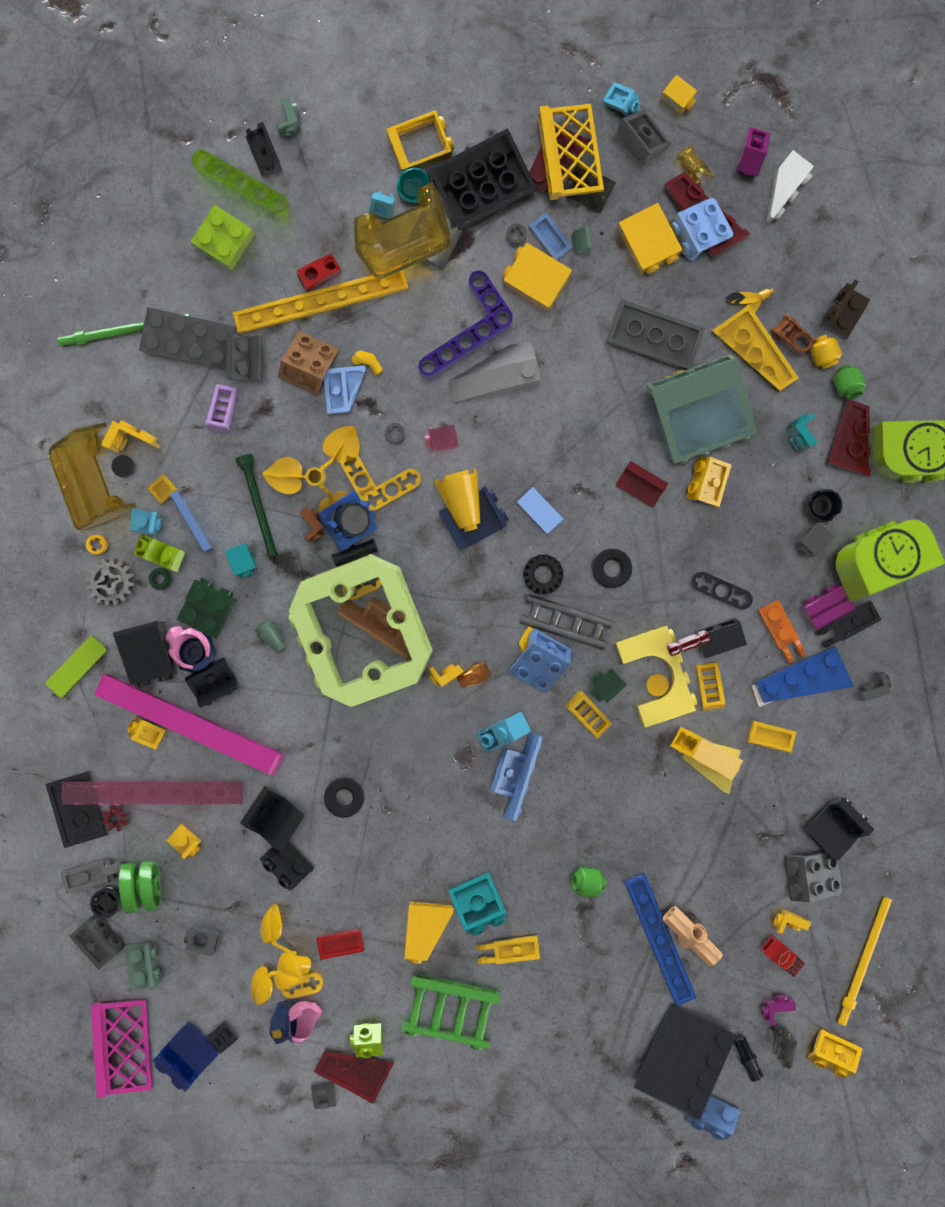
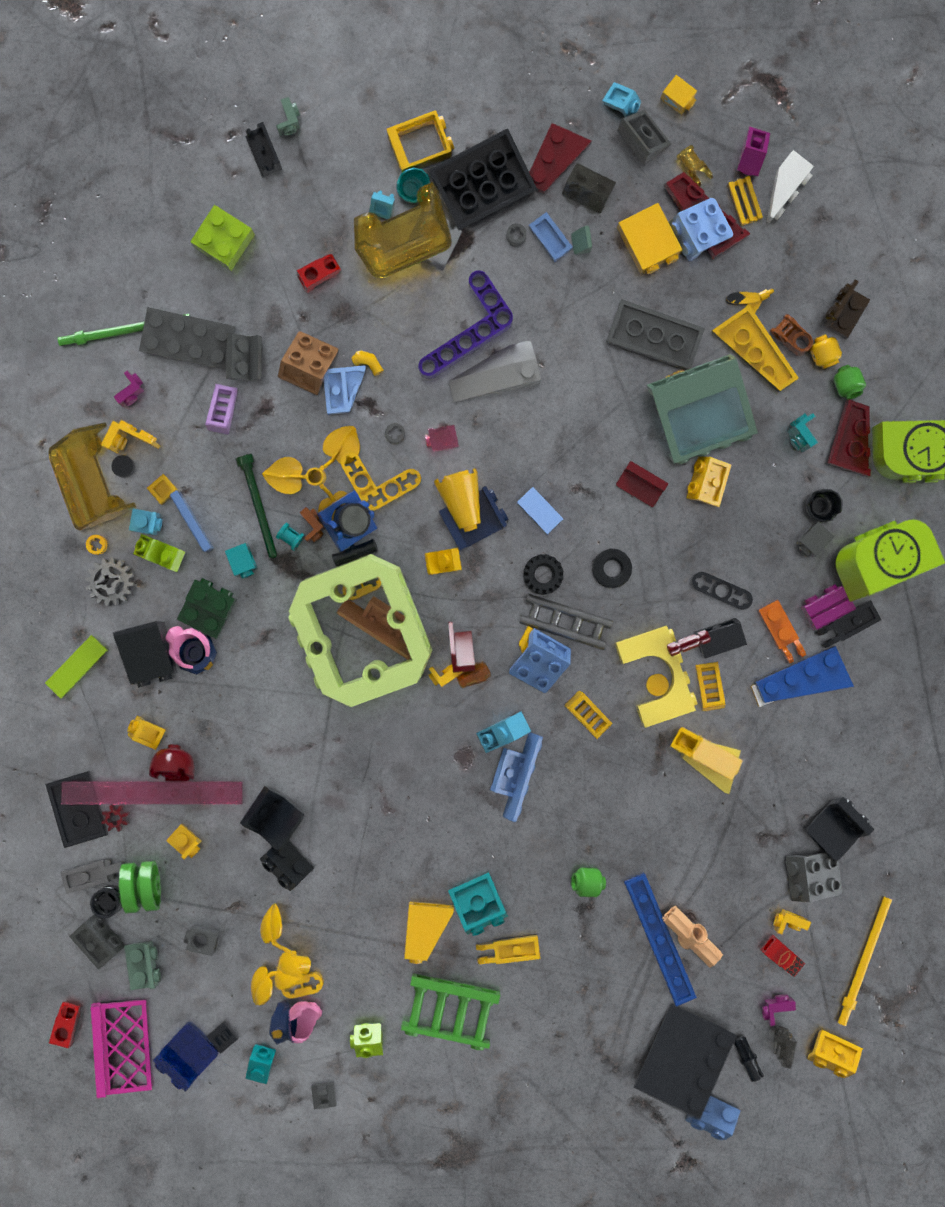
dark pink beam [94,673,284,776] -> none
dark green plate [149,568,172,590] -> none
black bracket [185,657,239,708] -> none
clear neon green beam [191,150,291,219] -> none
yellow tile [232,267,409,335] -> none
sand green cone [255,619,287,653] -> none
dark red wing [314,1051,394,1104] -> none
red tile [316,928,365,960] -> none
black tyre [324,778,364,818] -> none
yellow brick [502,242,572,312] -> none
yellow fence [537,104,604,200] -> none
clear green brick [589,668,627,703] -> none
yellow tile [747,720,797,753] -> none
dark grey bracket [858,672,892,701] -> none
none -> red leg [49,1002,81,1048]
none -> magenta bracket [113,371,144,407]
none -> dark red cylinder [149,744,195,782]
none -> teal bracket [245,1044,276,1084]
none -> teal bush [275,522,305,551]
none -> yellow bracket [425,548,462,575]
none -> panel [448,622,475,673]
none -> yellow tile [727,176,763,226]

